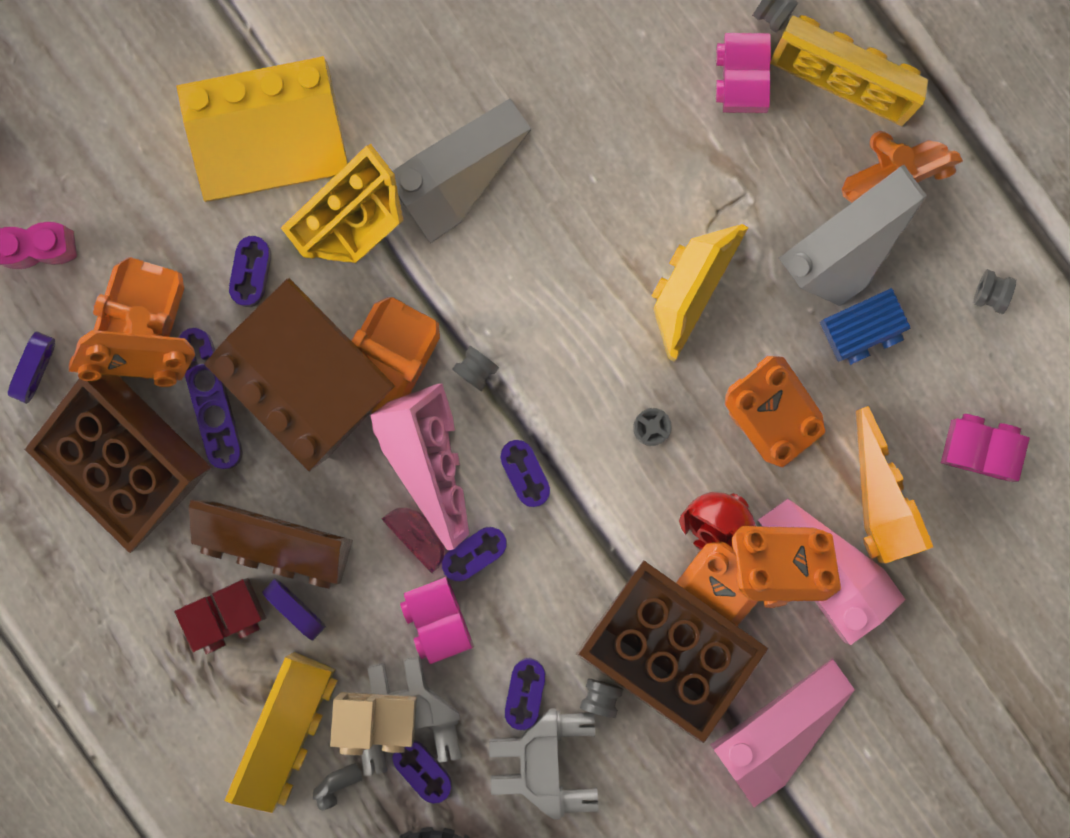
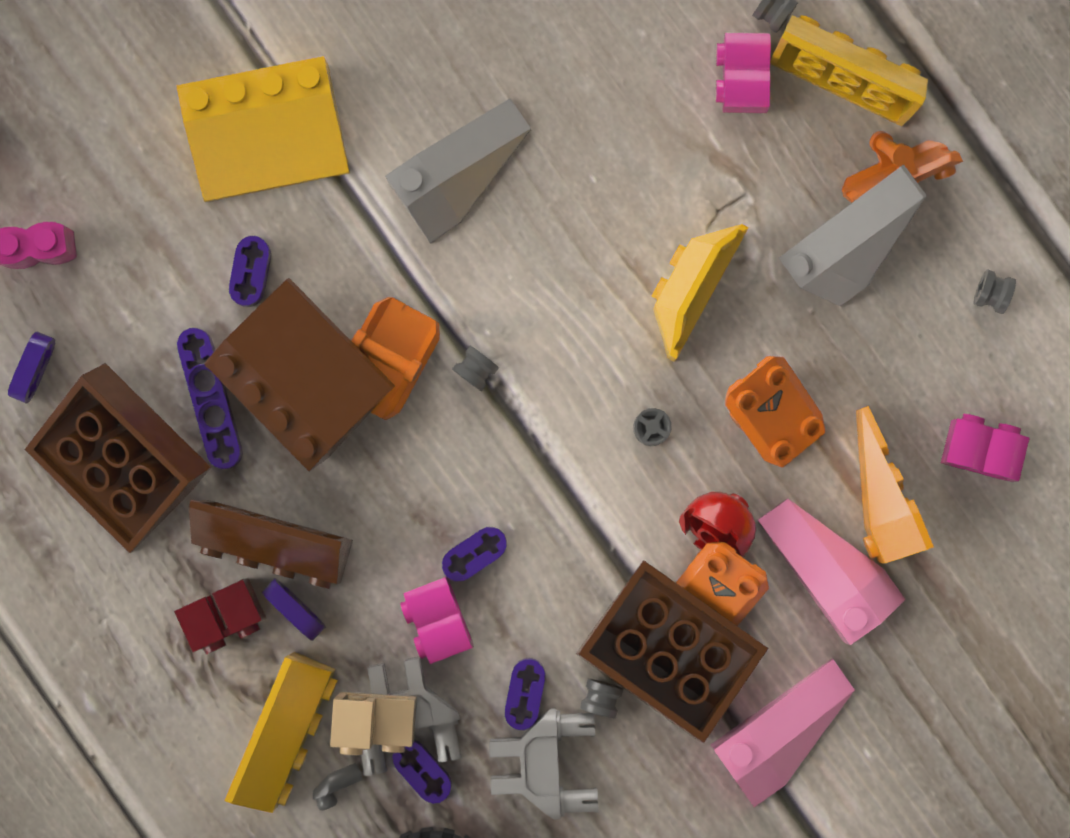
orange shield [69,306,195,387] -> none
orange shield [93,257,184,379] -> none
yellow wedge [281,144,403,263] -> none
bright pink wedge [370,383,469,550] -> none
clear pink plate [382,508,444,573] -> none
dark purple beam [500,440,550,507] -> none
orange shield [732,526,841,608] -> none
blue brick [820,288,911,365] -> none

